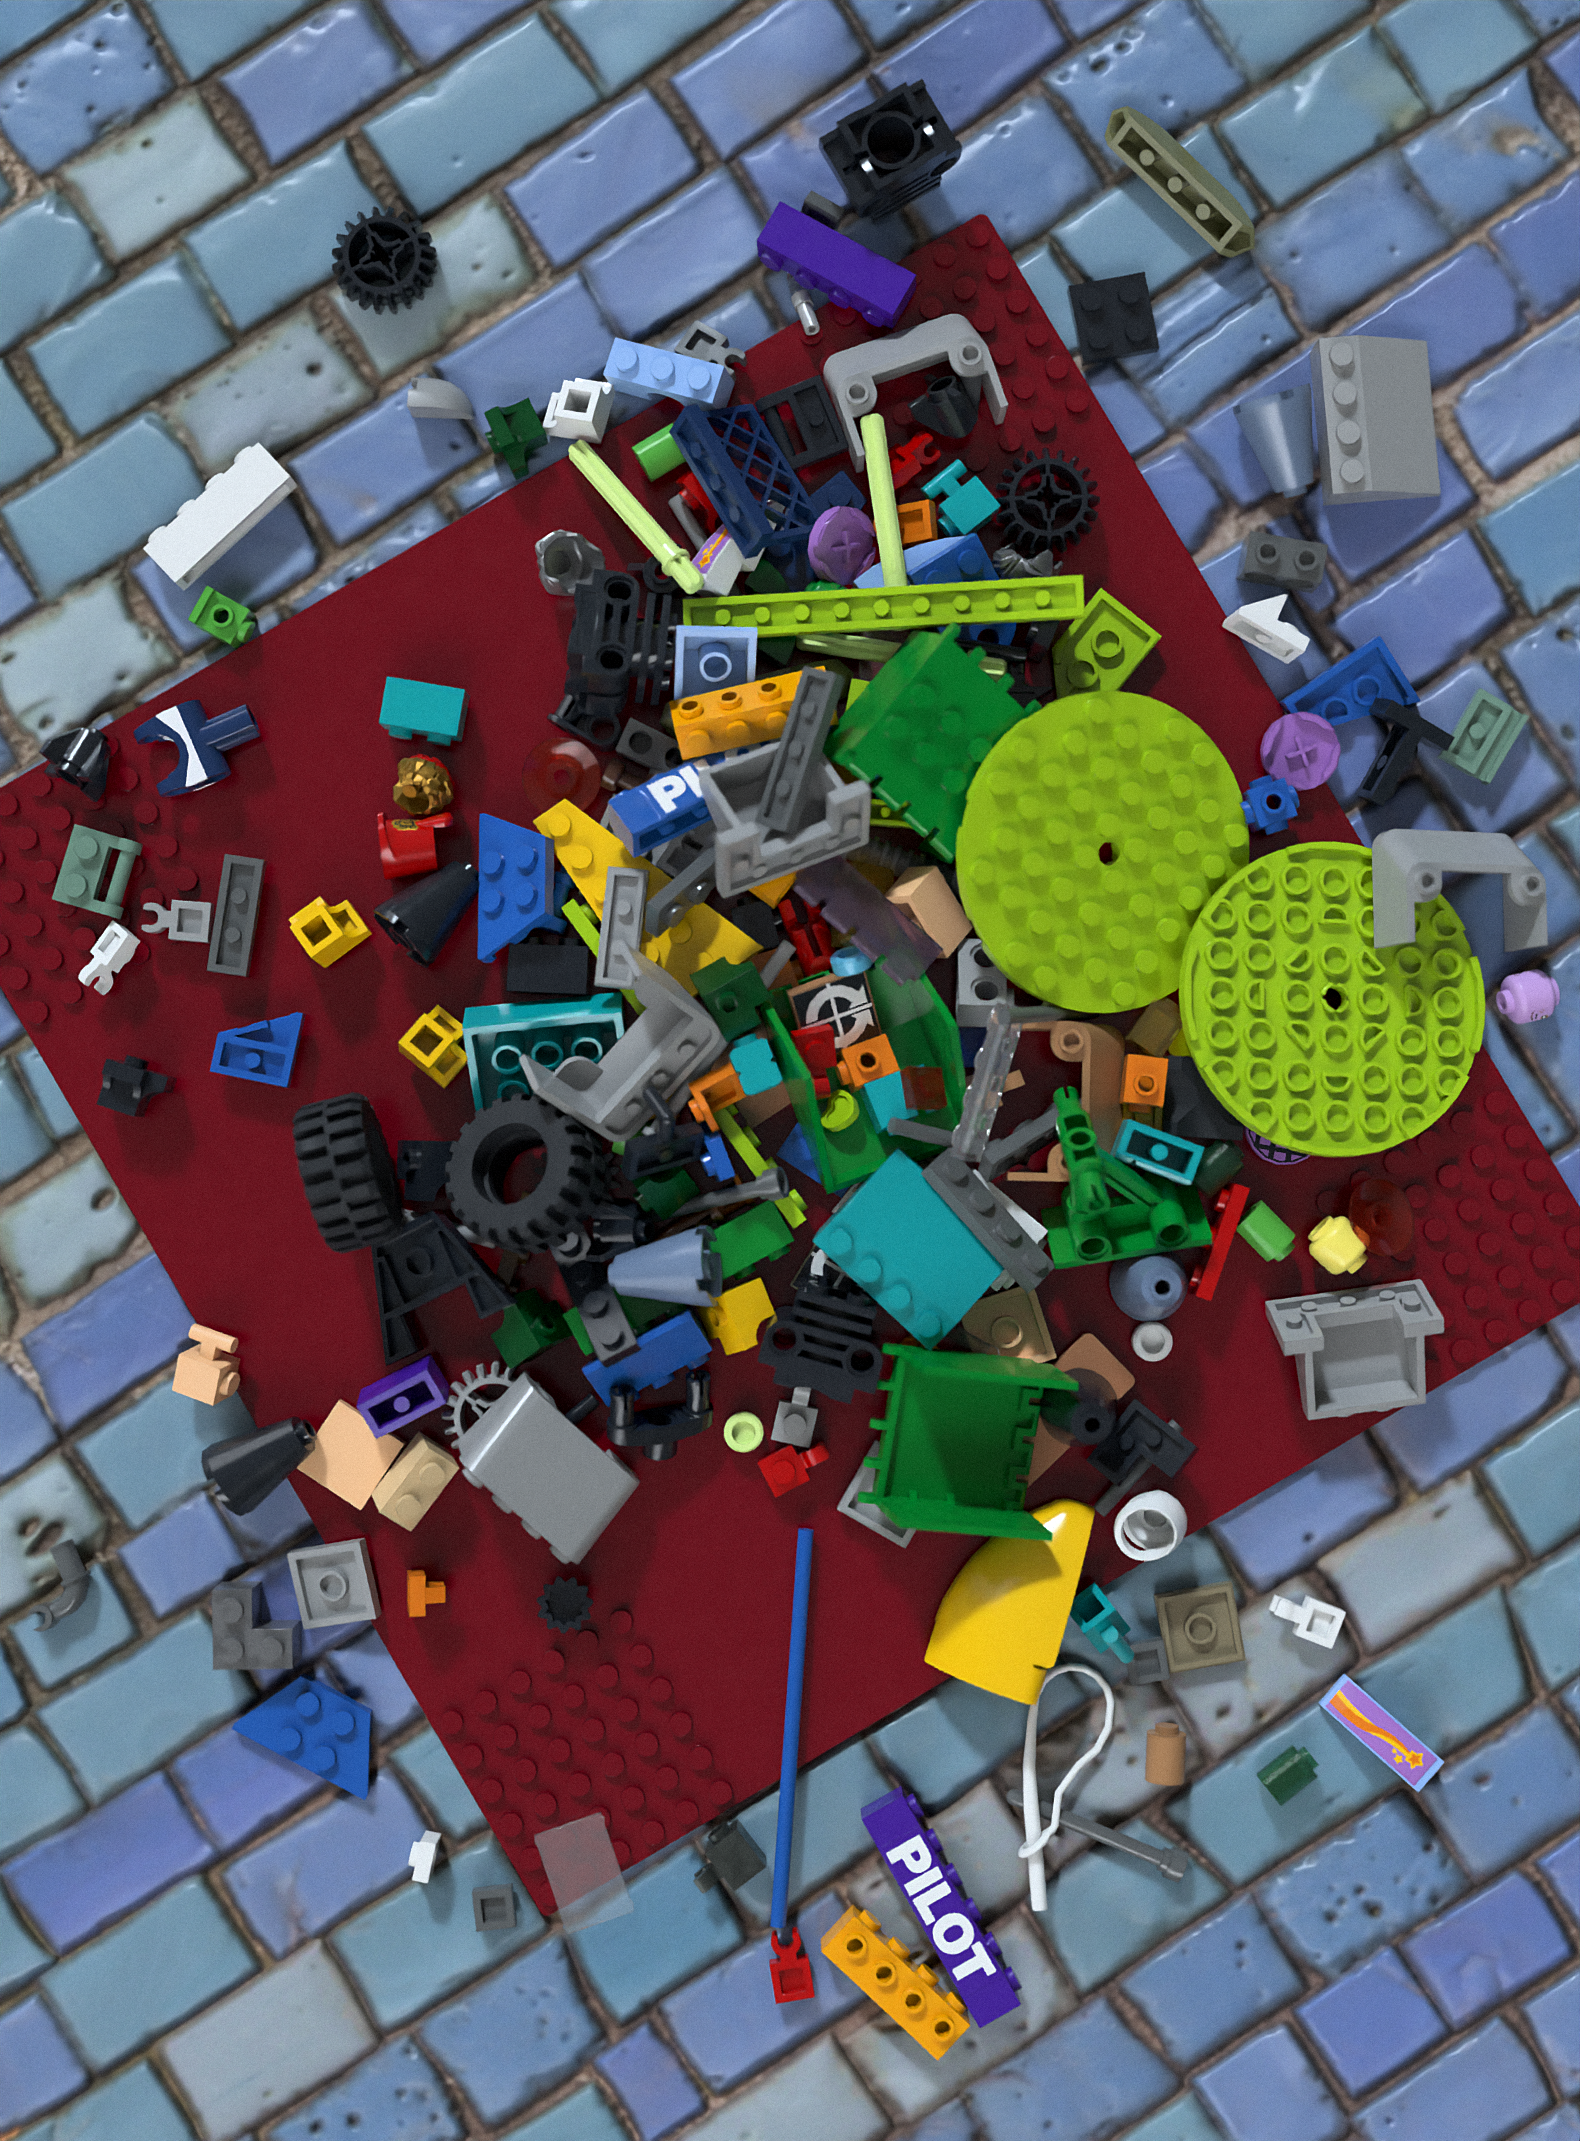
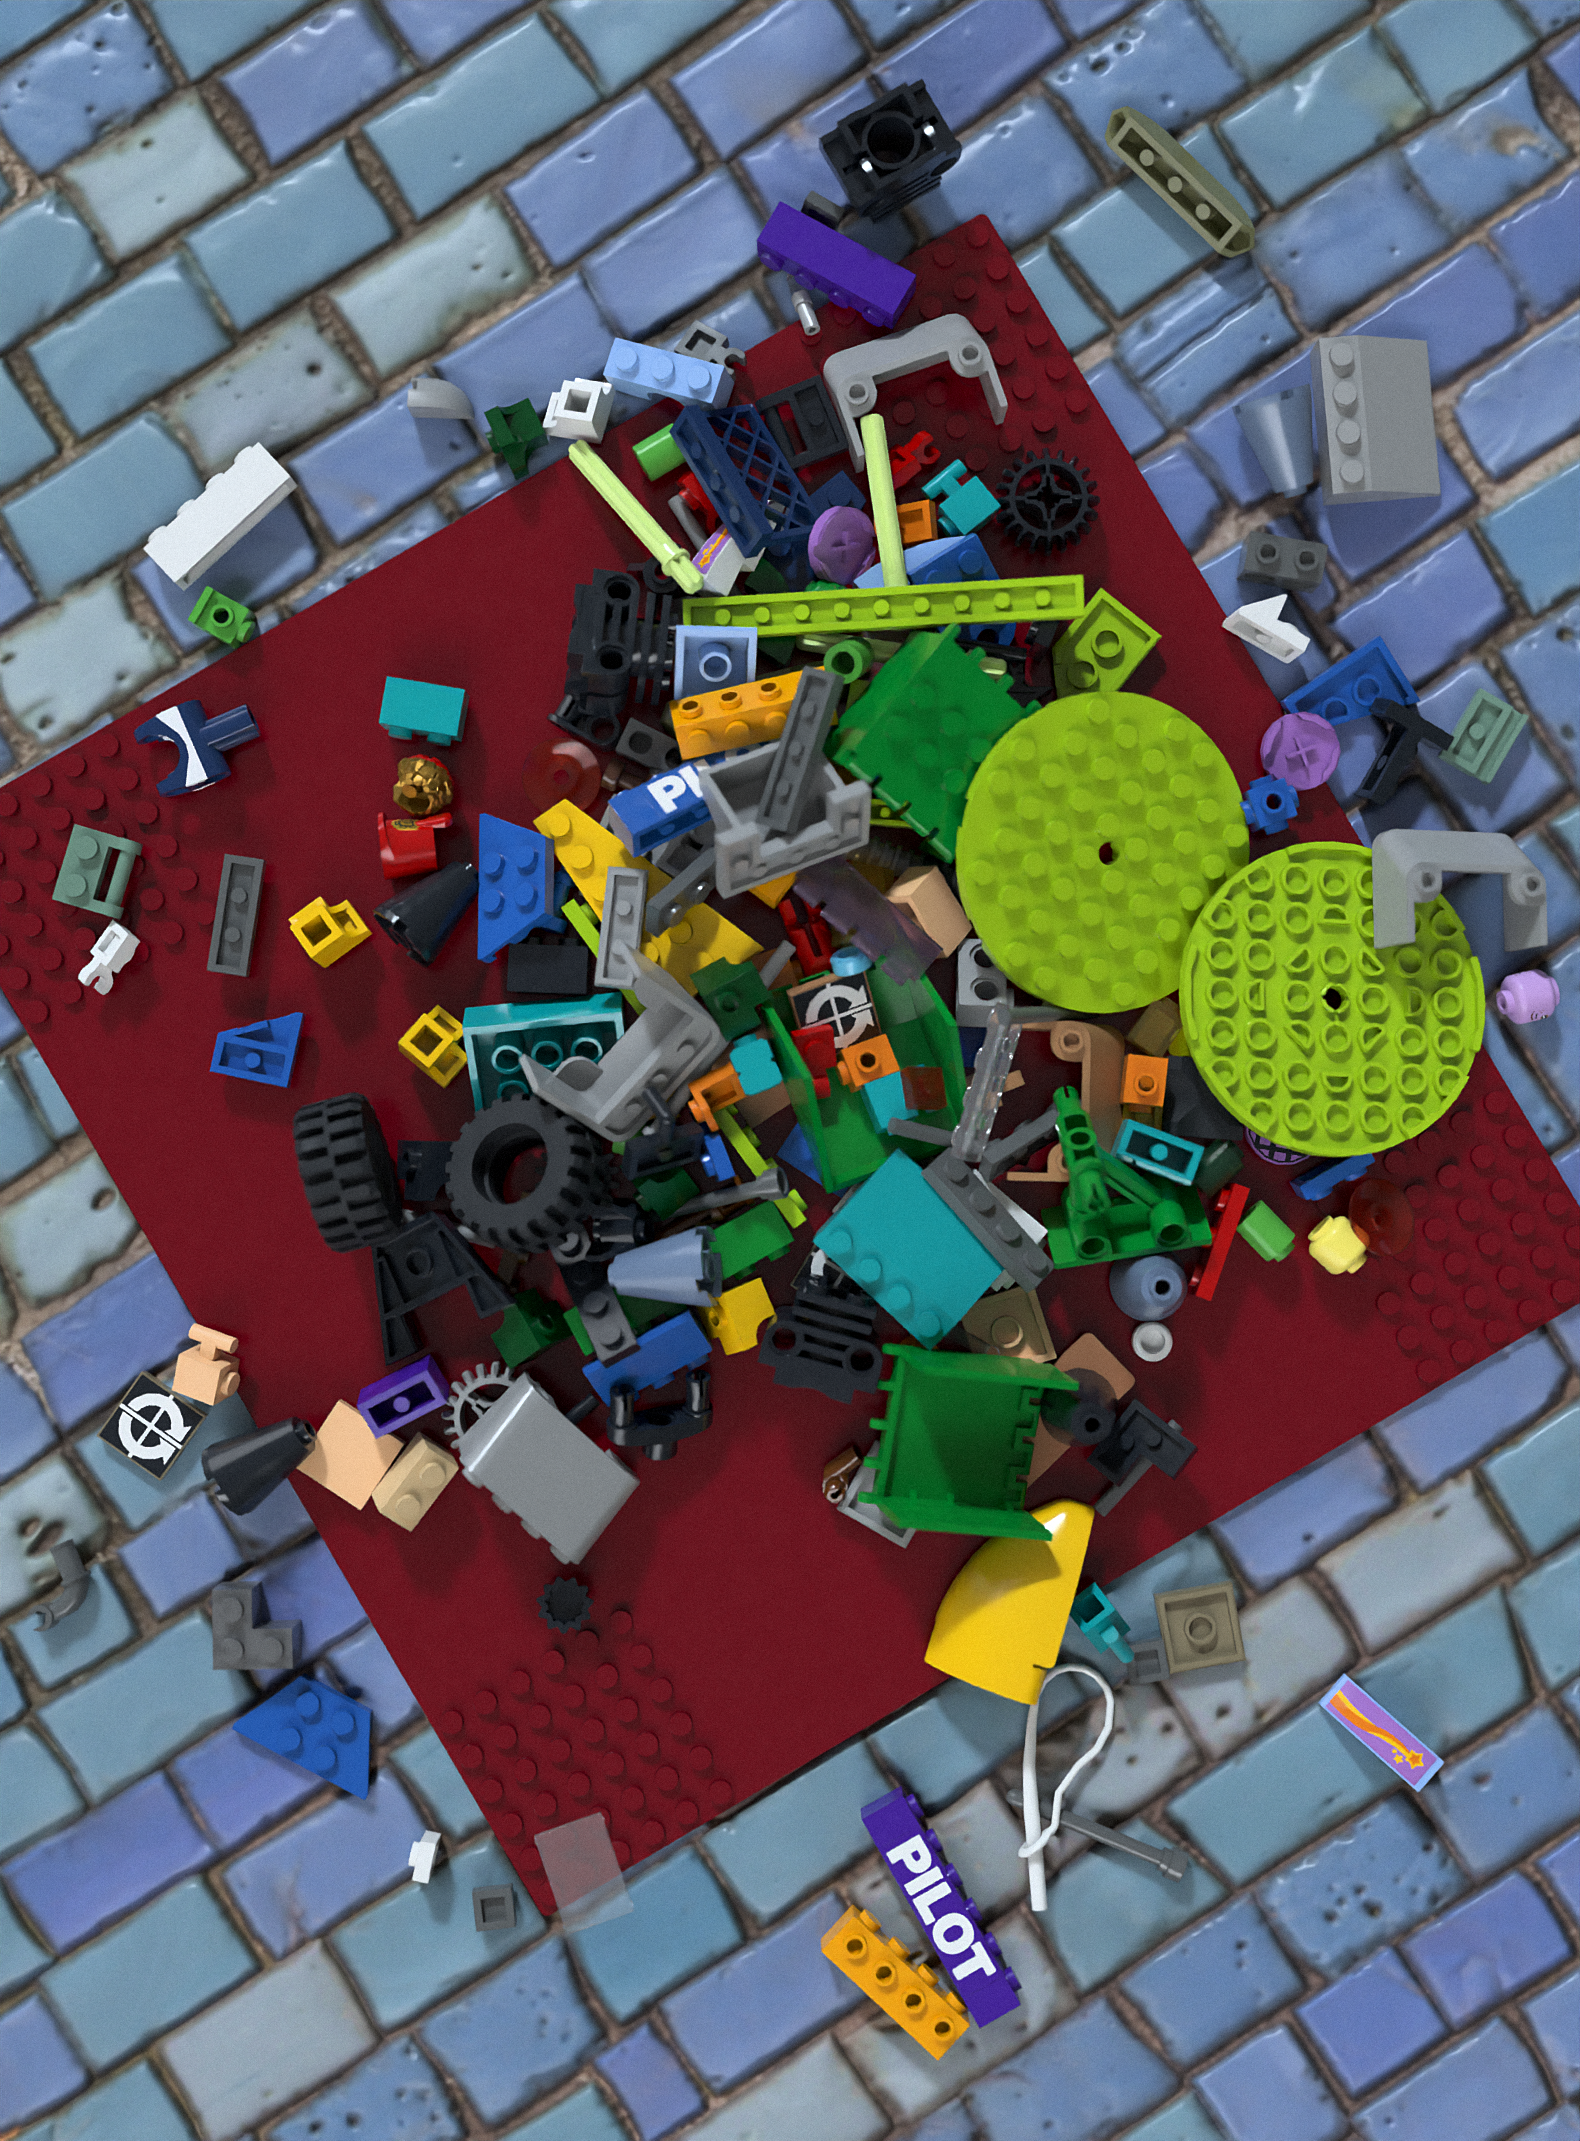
black brick [39,727,112,802] -> none
black brick [97,1055,177,1117] -> none
light grey plate [141,900,215,943] -> none
light grey tile [287,1538,382,1630] -> none
black gear [332,206,438,315] -> none
orange tile [407,1569,445,1617] -> none
flat silver hair [535,529,606,596] -> none
pearl dark grey brick [693,1819,766,1894] -> none
yellowish green tile [724,1411,763,1452] -> none
black brick [731,895,784,954] -> none
red plate [757,1440,830,1498] -> none
red plate [769,1927,815,2004] -> none
blue piece [770,1528,814,1928] -> none
light grey plate [771,1387,818,1448] -> none
lime piece [821,1090,859,1132] -> none
black brick [907,373,982,438] -> none
flat silver hair [991,542,1064,580] -> none
black plate [1067,272,1159,366] -> none
white helmet [1114,1489,1187,1561] -> none
medium nougat brick [1145,1722,1187,1786] -> none
clear green brick [1256,1745,1319,1807] -> none
light grey windscreen [1265,1279,1444,1420] -> none
white plate [1269,1595,1346,1649] -> none
none -> tile [96,1370,208,1481]
none -> reddish brown arm [822,1445,864,1503]
none -> bright green brick [824,636,875,684]
none -> blue plate [1290,1153,1375,1201]

